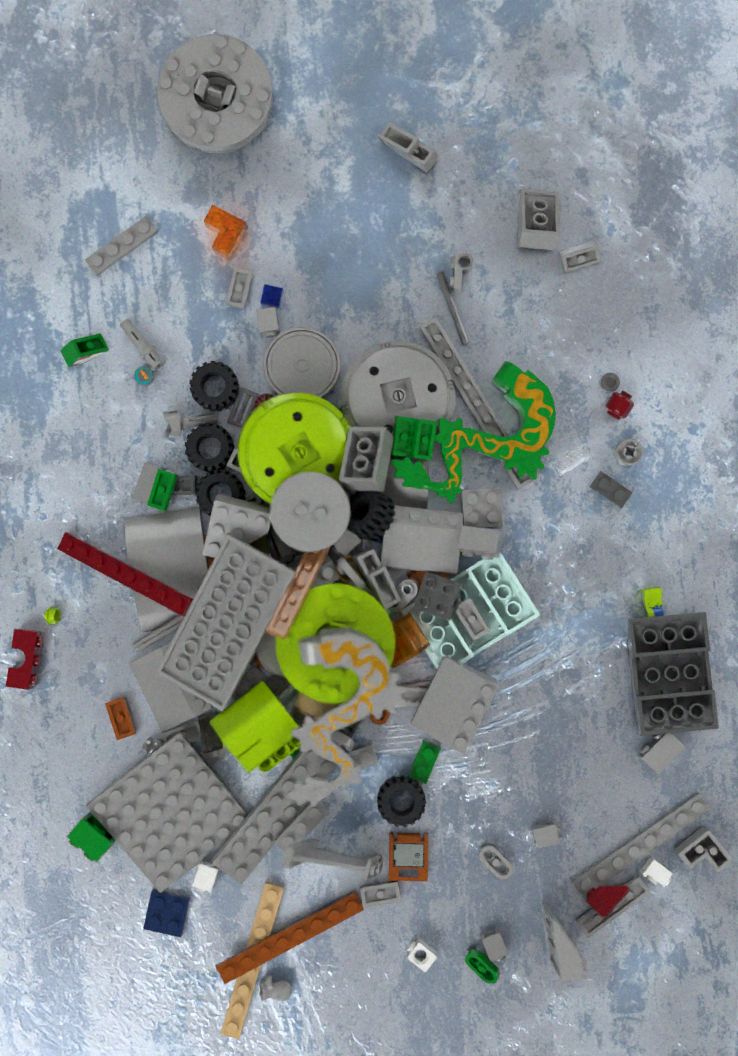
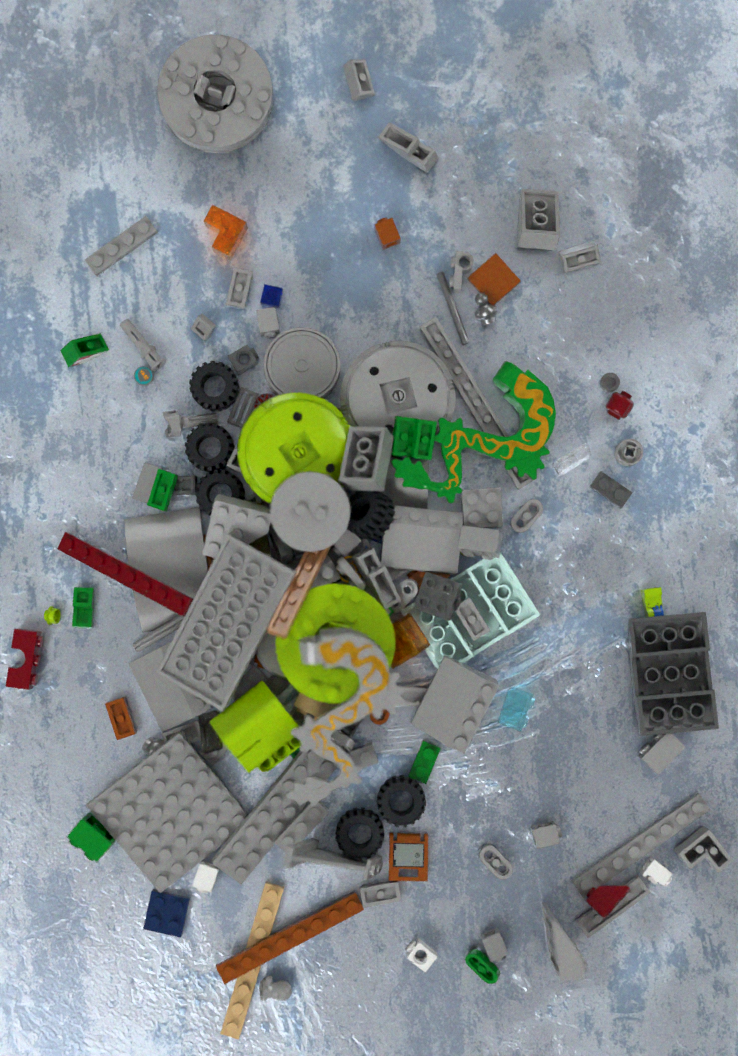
none -> green slope [72,587,94,629]
none -> light grey plate [191,313,216,341]
none -> dark grey brick [228,345,259,375]
none -> black tyre [335,807,384,860]
none -> light grey slope [343,59,375,101]
none -> dark orange brick [375,217,401,250]
none -> dark orange tile [467,253,521,305]
none -> flat silver animal [475,293,498,325]
none -> clear light blue piece [497,686,535,731]
none -> light grey plate [510,499,543,533]

